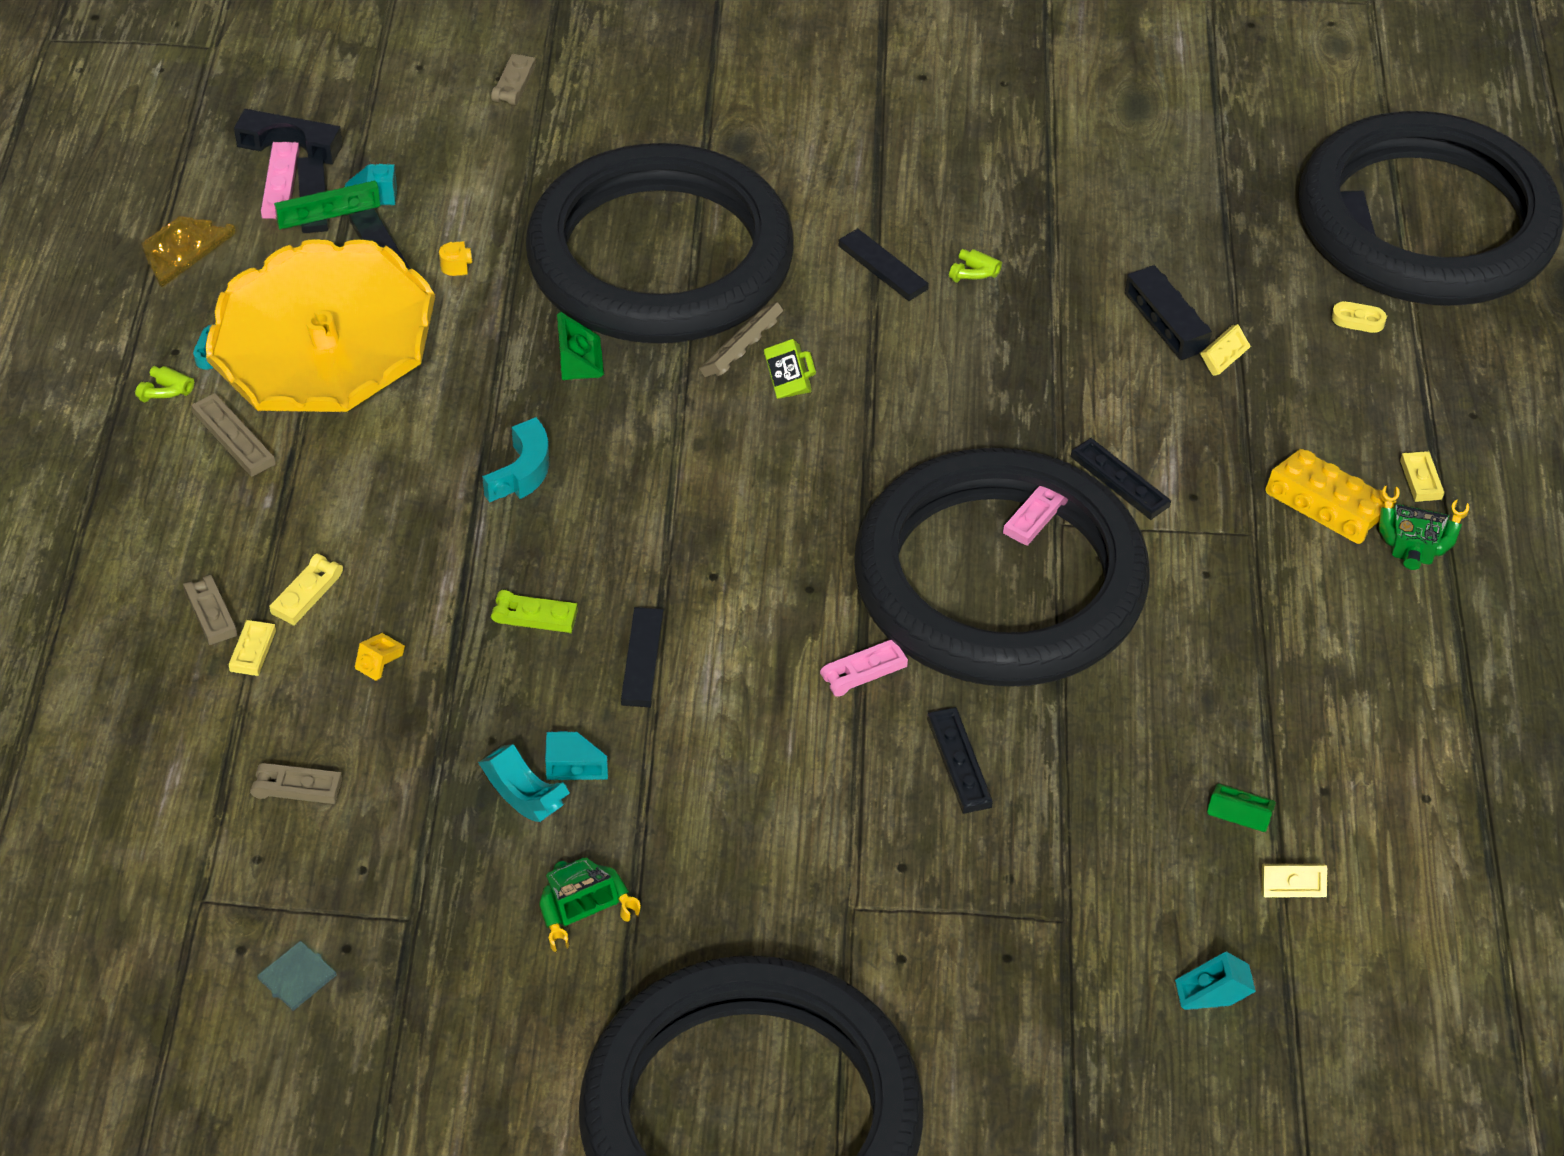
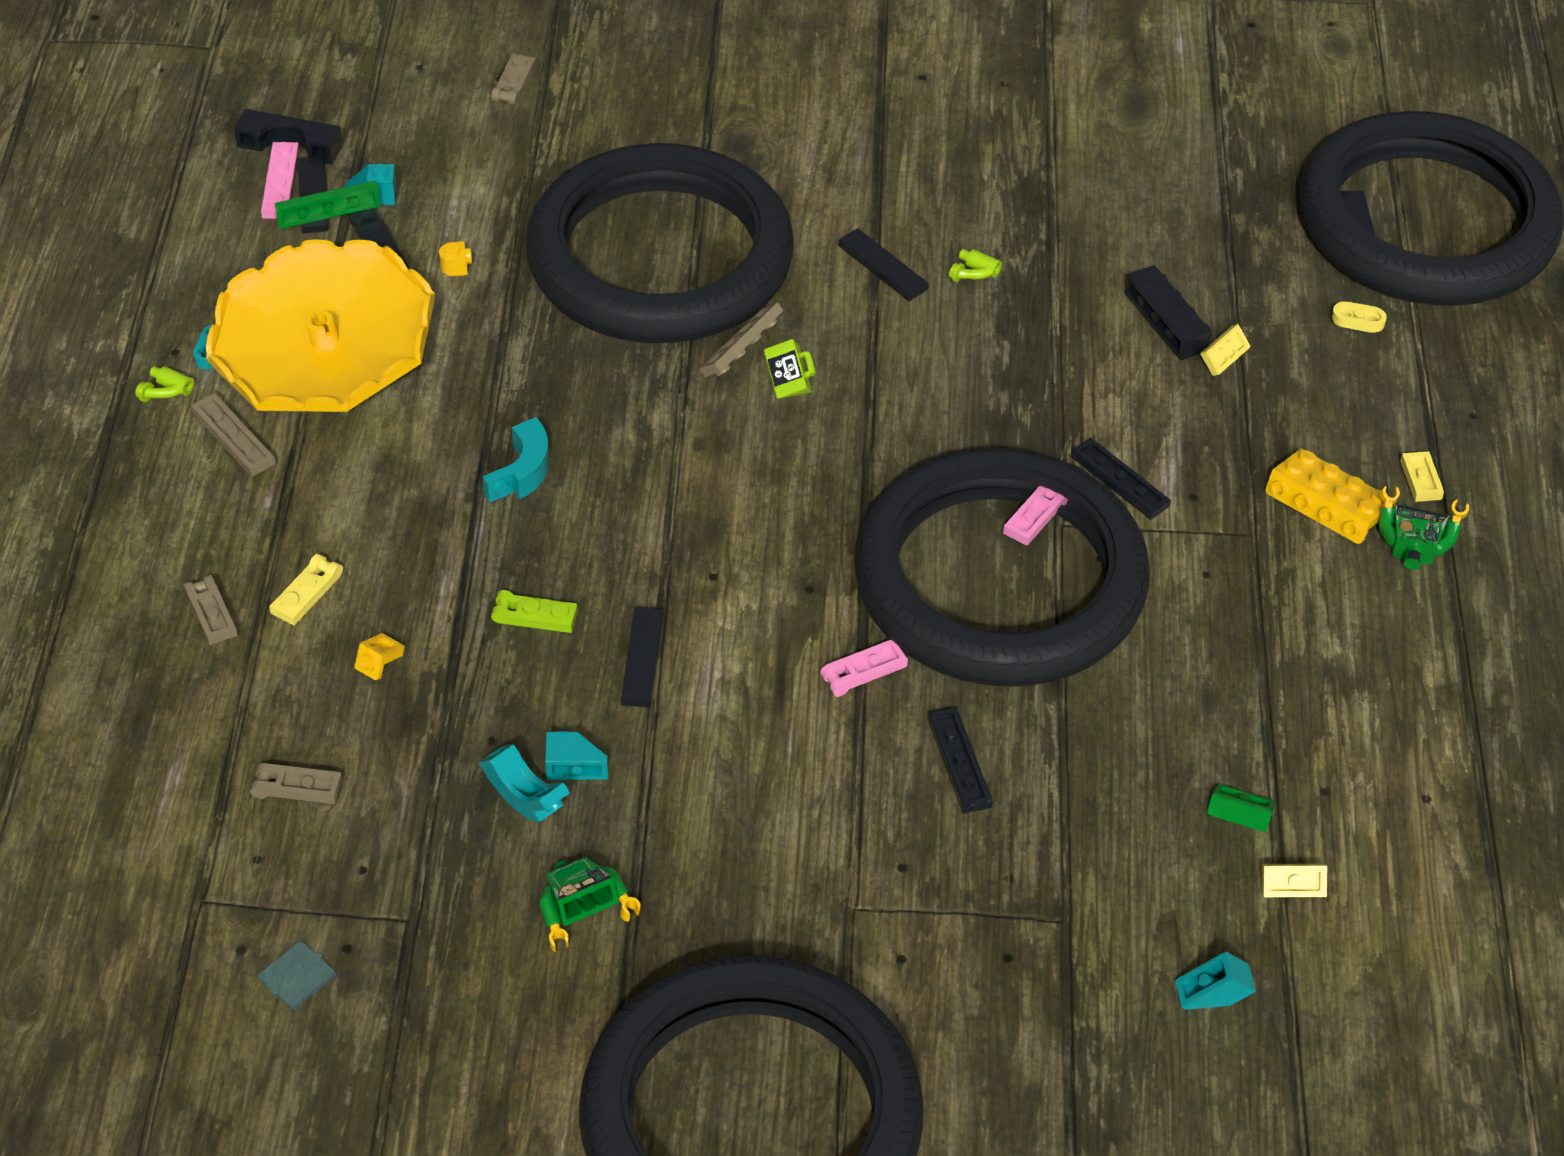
clear yellow wing [142,216,235,287] -> none
light yellow plate [229,620,276,676] -> none
green slope [557,312,604,380] -> none

